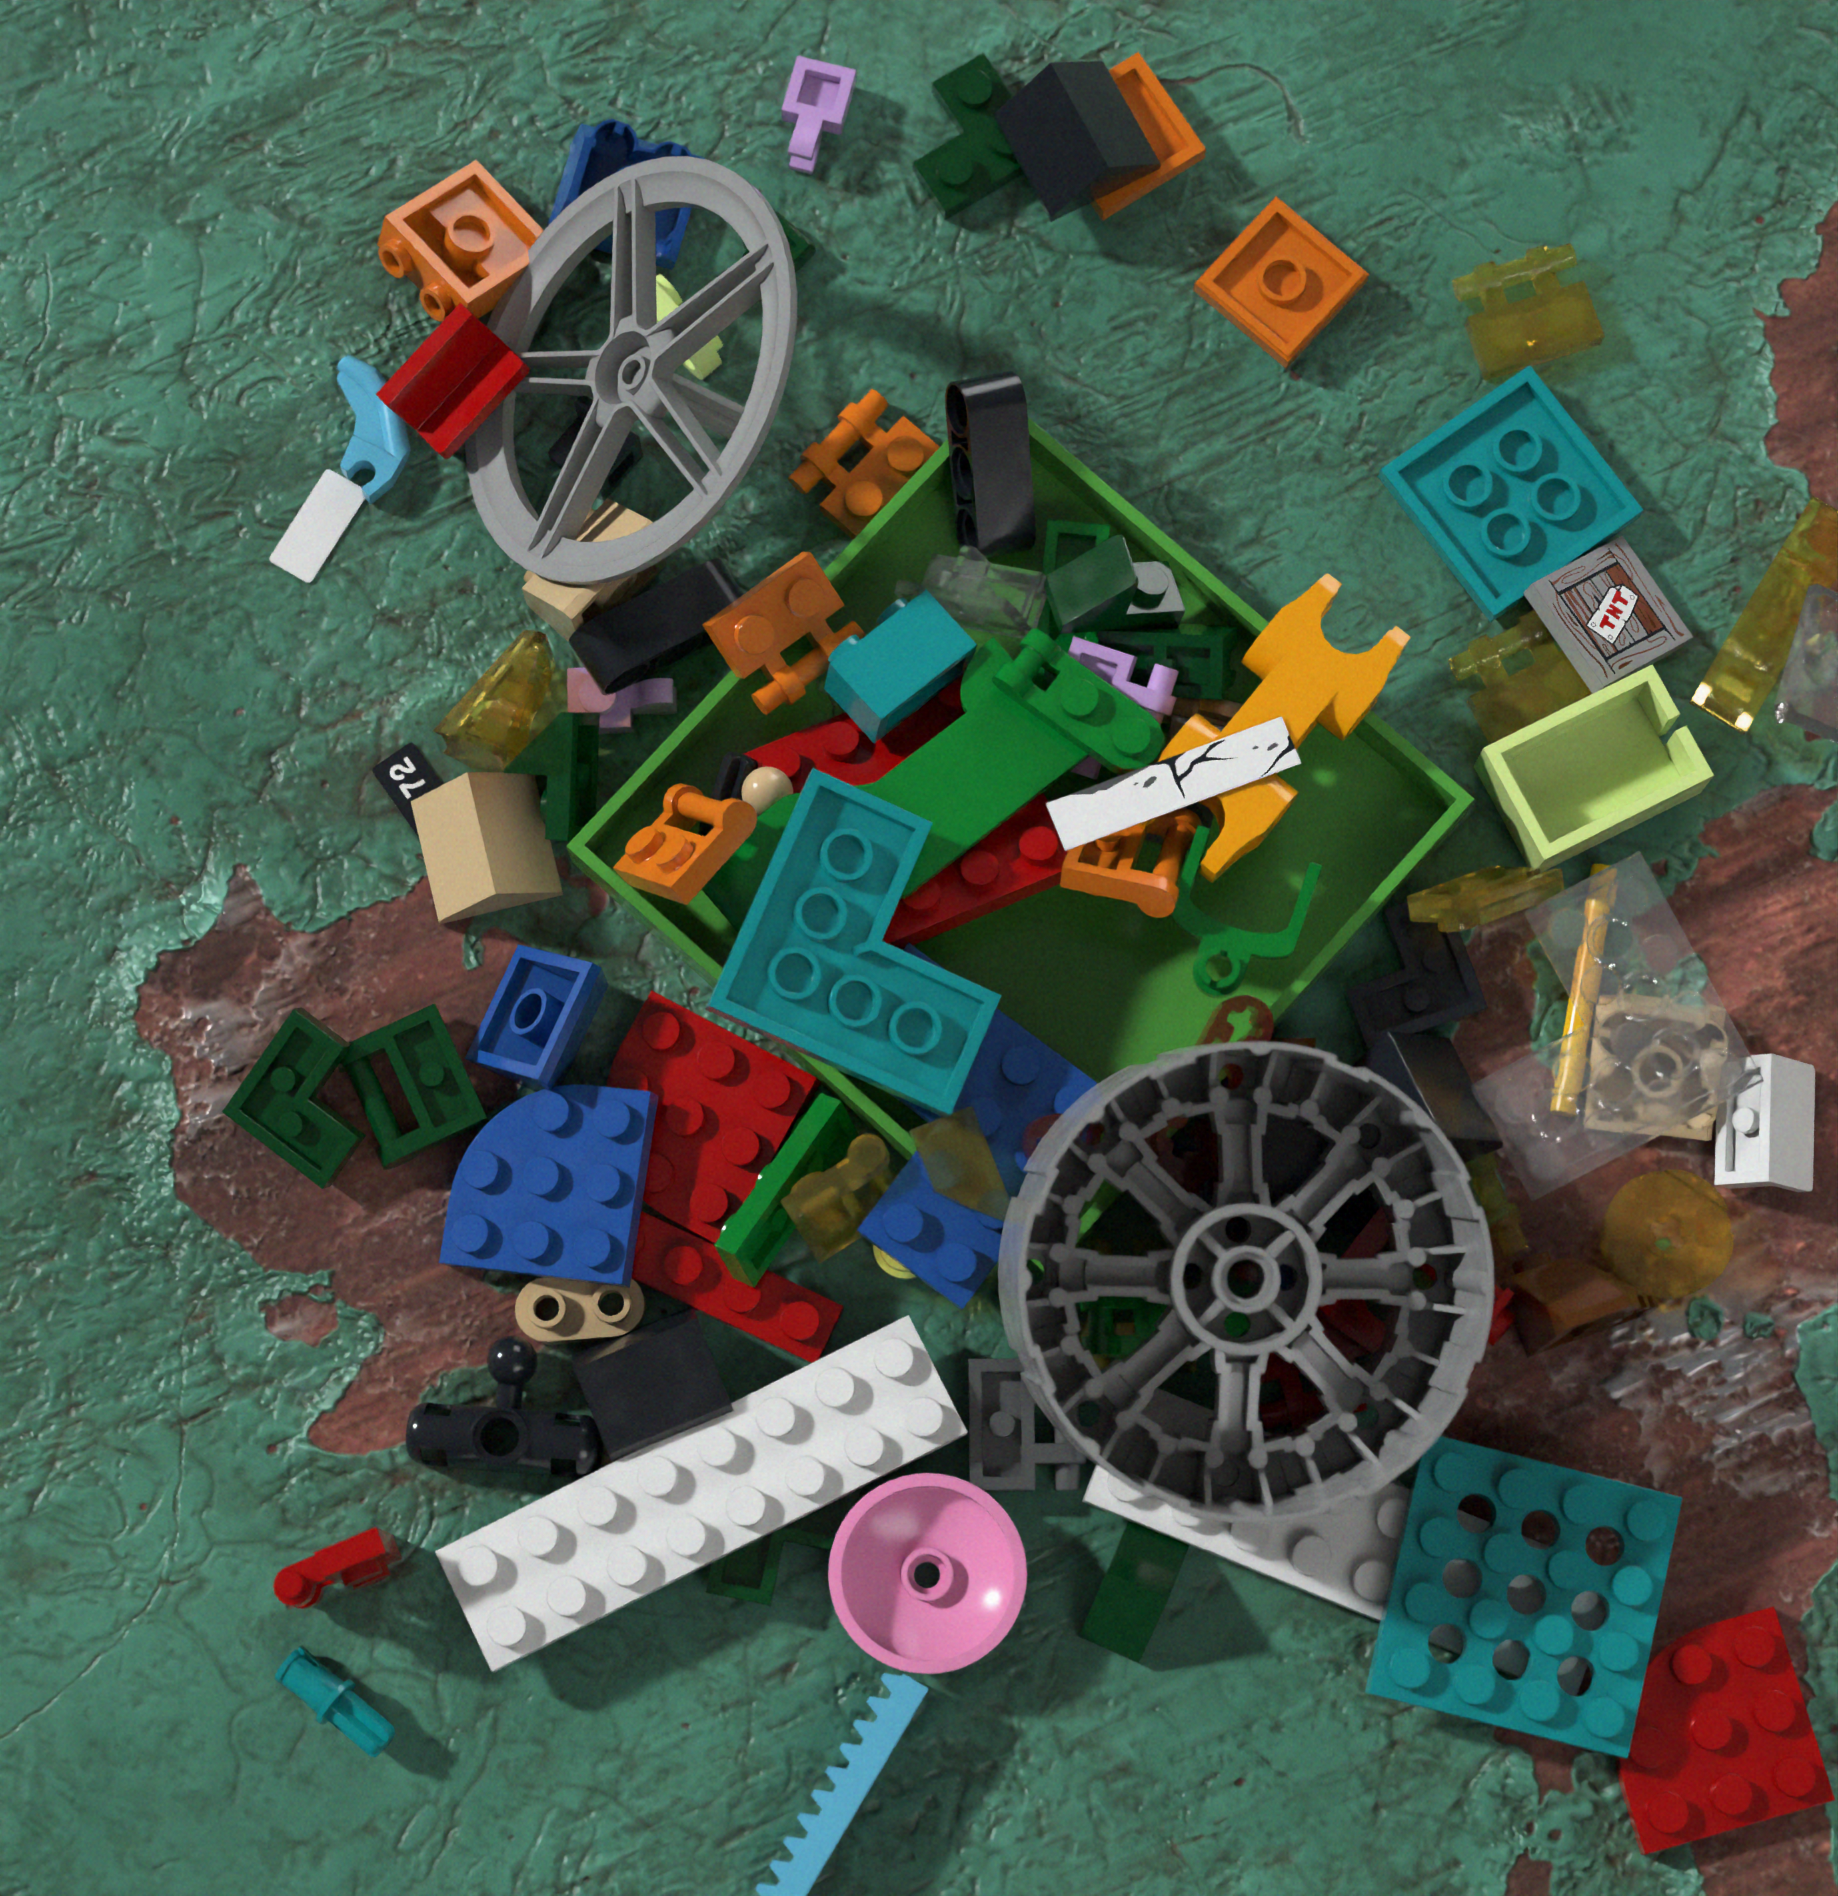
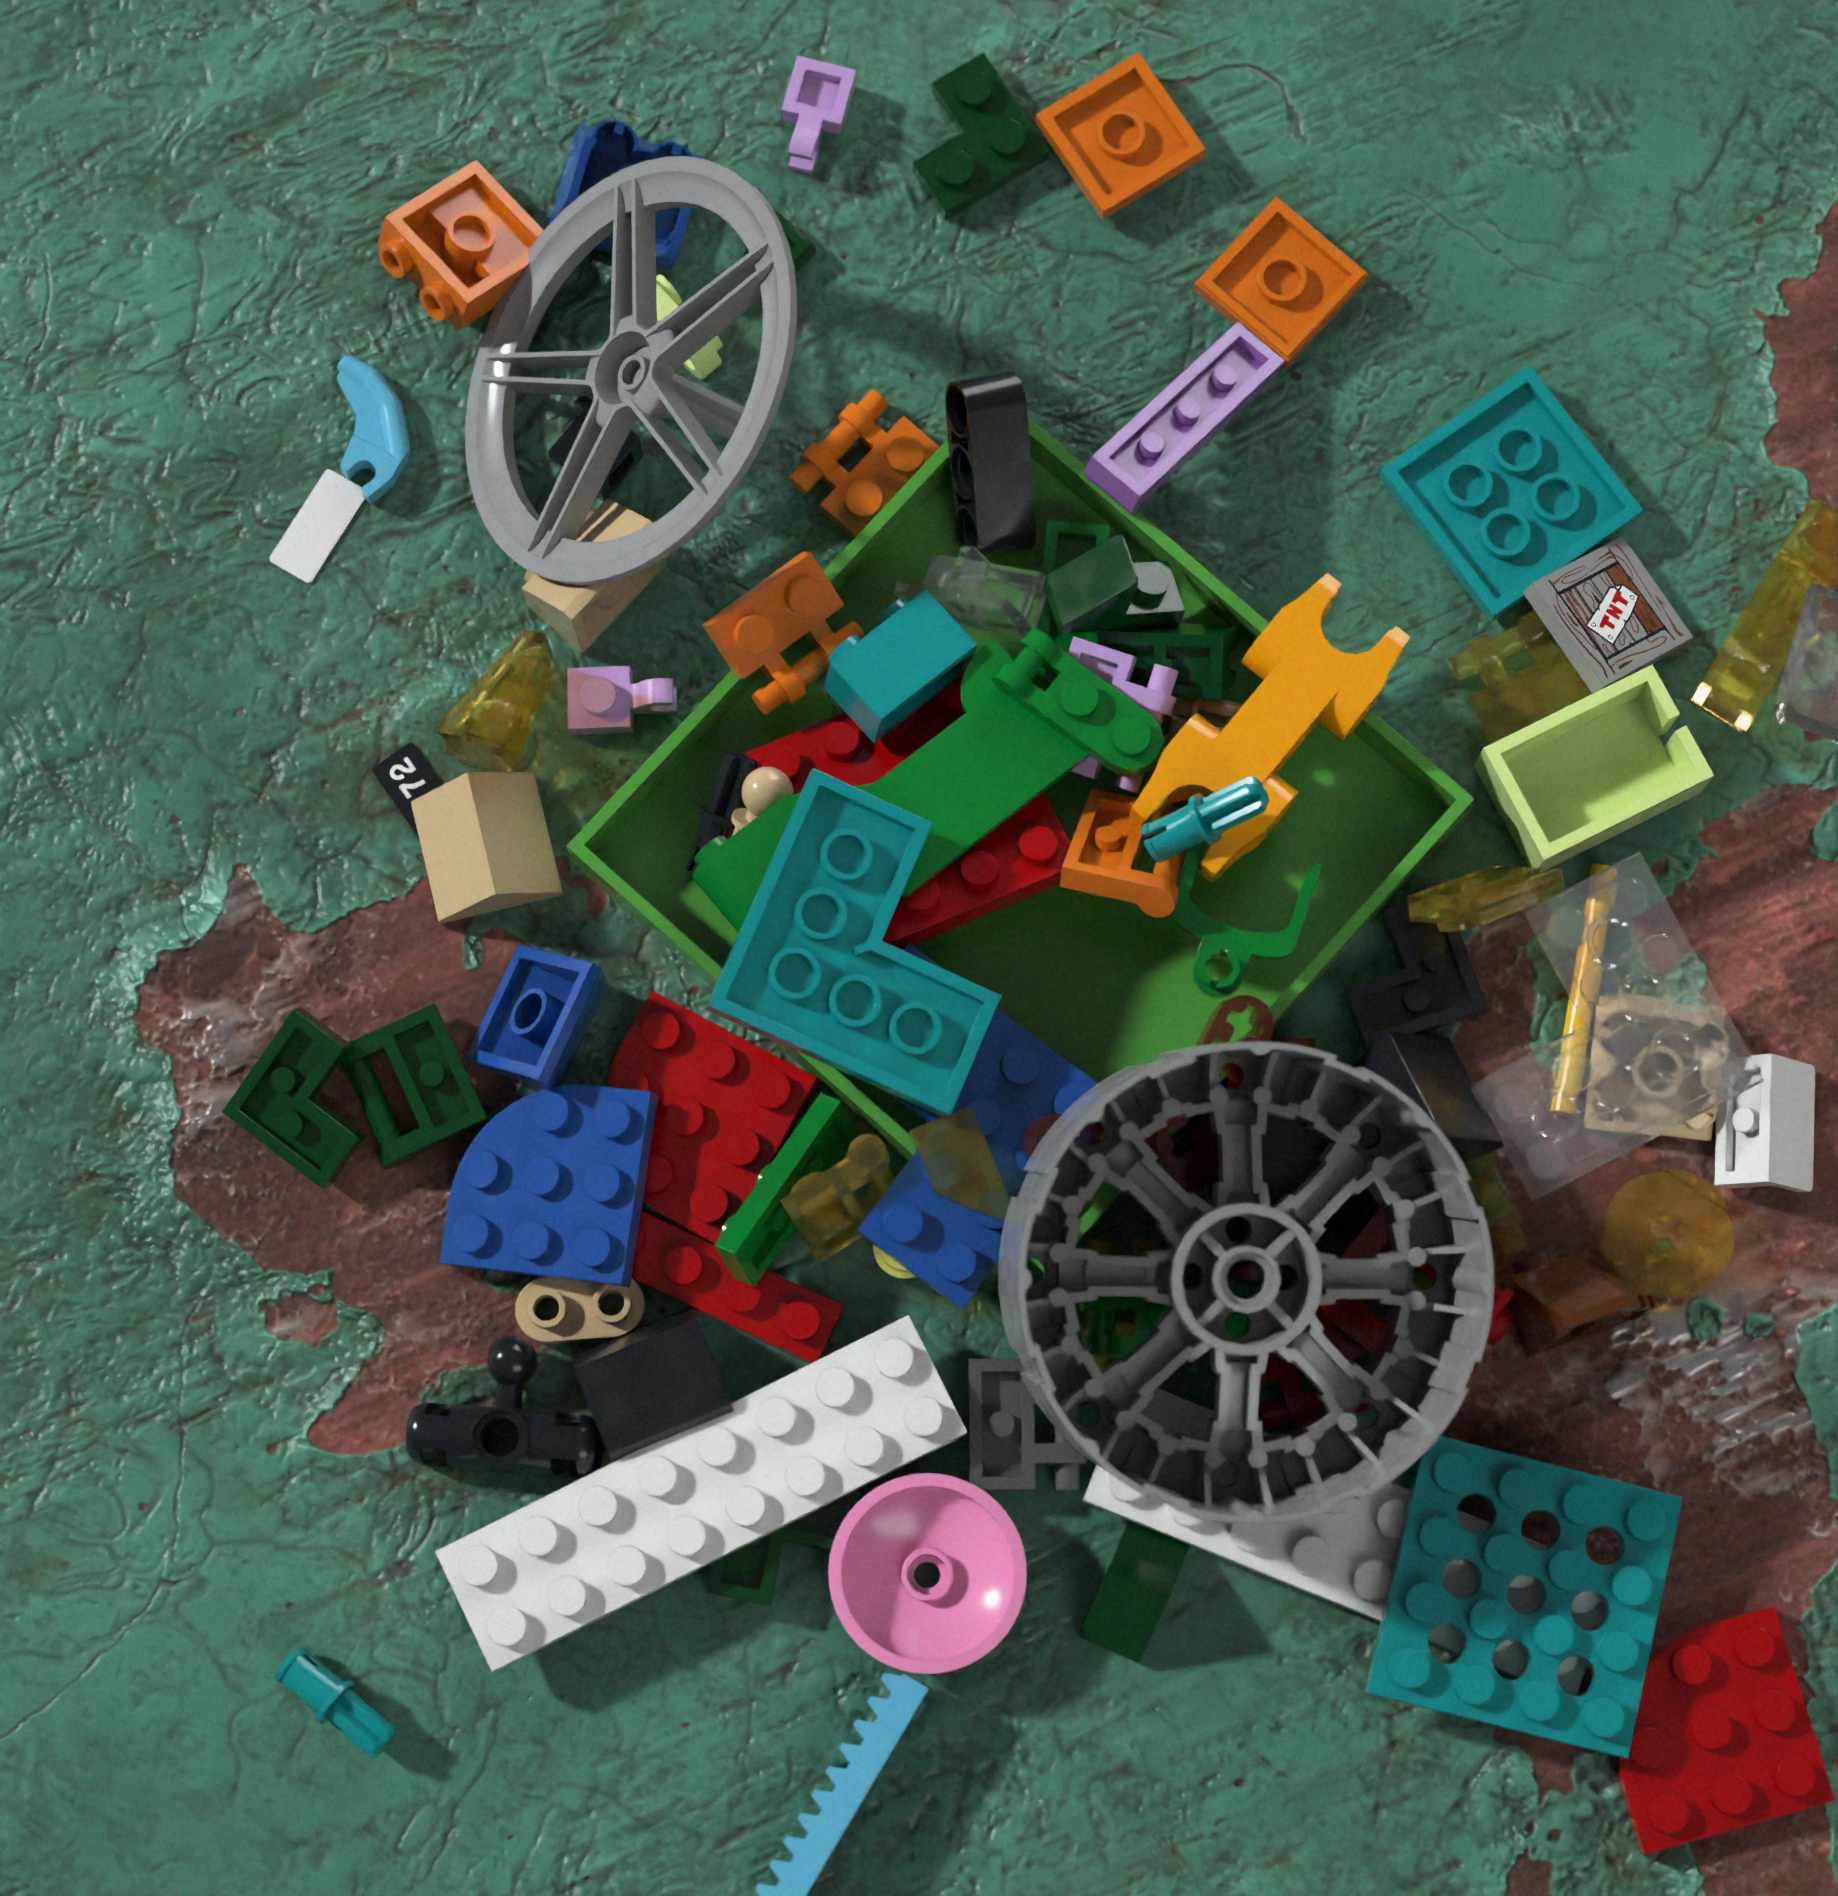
red plate [273,1527,402,1609] -> none
red panel [376,302,530,459] -> none
dark green slope [504,712,600,841] -> none
black beam [569,559,743,696] -> none
orange plate [613,783,757,905] -> none
black slope [994,61,1161,222] -> none
white sticker [1046,716,1301,851] -> none
clear yellow plate [1452,243,1605,381] -> none
none -> medium lavender gear [1084,322,1285,516]
none -> teal axle [1141,776,1269,863]

